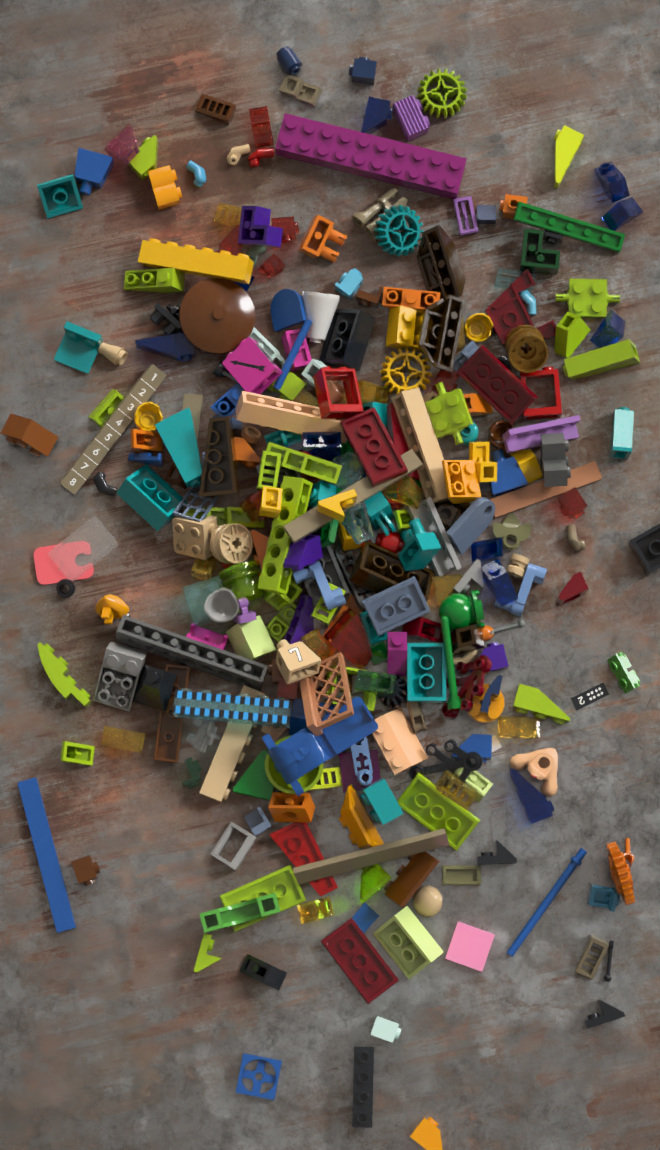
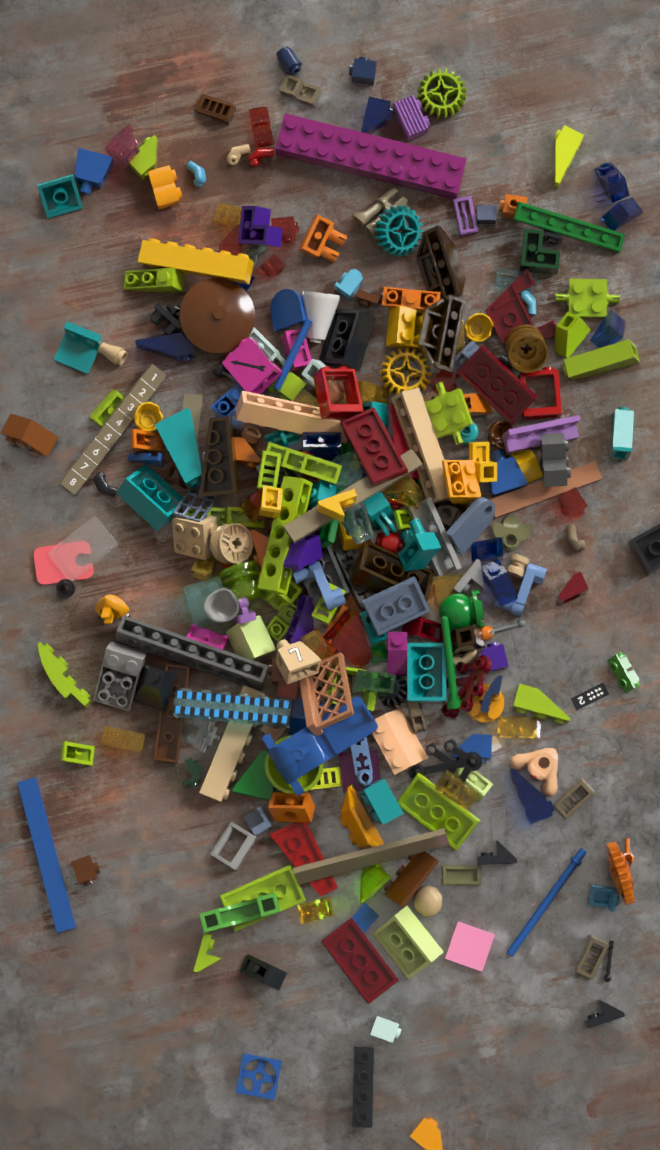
none -> dark tan slope [553,778,595,819]

